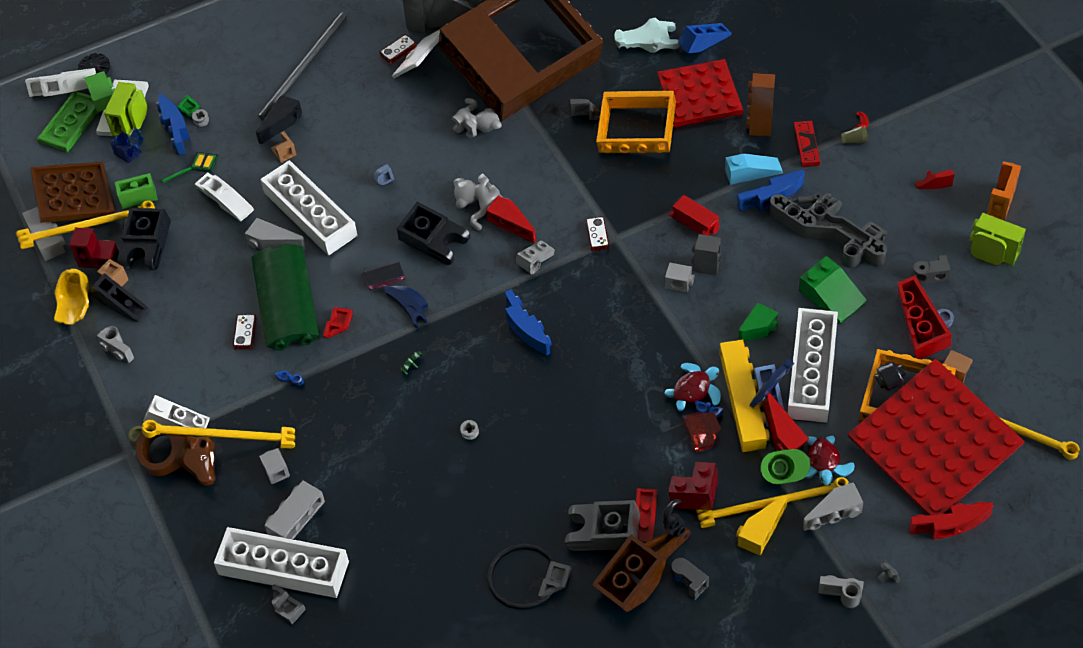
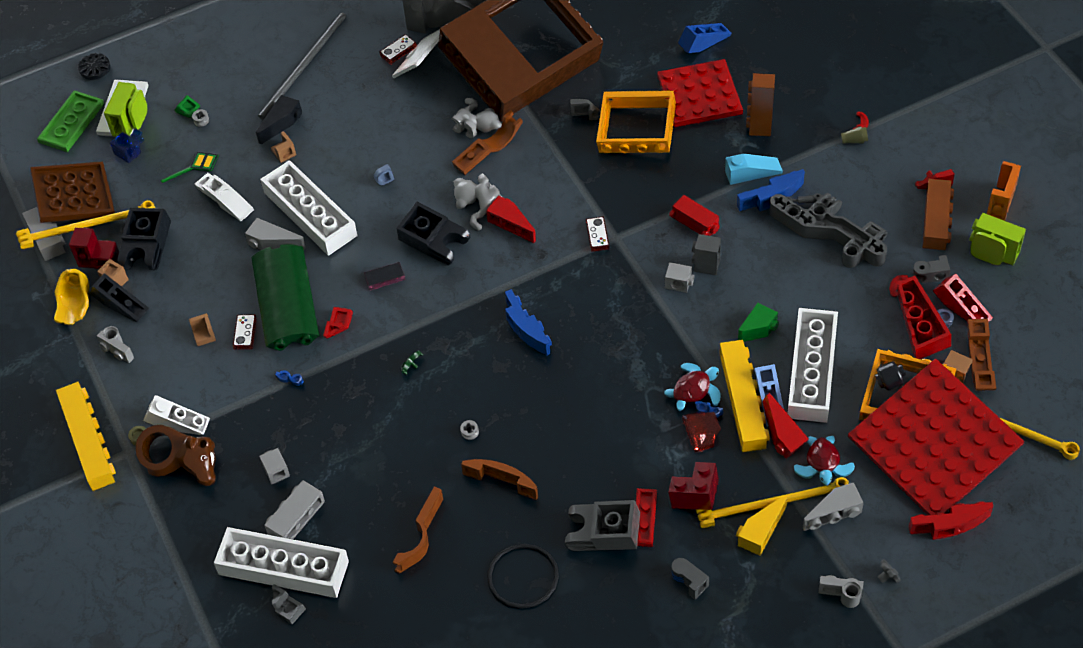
white slope [25,68,96,97] -> none
bright green brick [84,71,115,113] -> none
bright green brick [115,173,158,209] -> none
yellow hinge [142,420,295,449] -> none
blue slope [156,94,190,155] -> none
dark blue piece [384,286,428,328] -> none
light grey plate [516,240,555,274] -> none
dark grey slope [538,561,572,598] -> none
reddish brown slope [592,499,691,612] -> none
light aqua animal [614,18,680,53] -> none
dark blue piece [749,358,795,409] -> none
bright green piece [761,449,810,484] -> none
red tile [794,121,820,167] -> none
green slope [798,256,867,324] -> none
none -> yellow brick [56,382,116,491]
none -> medium nougat panel [189,313,216,346]
none -> dark orange piece [393,487,443,574]
none -> dark orange piece [452,110,523,175]
none -> dark orange slope [461,459,538,500]
none -> red piece [889,275,910,297]
none -> dark orange brick [922,179,954,250]
none -> red slope [933,274,993,322]
none -> dark orange slope [968,319,996,390]

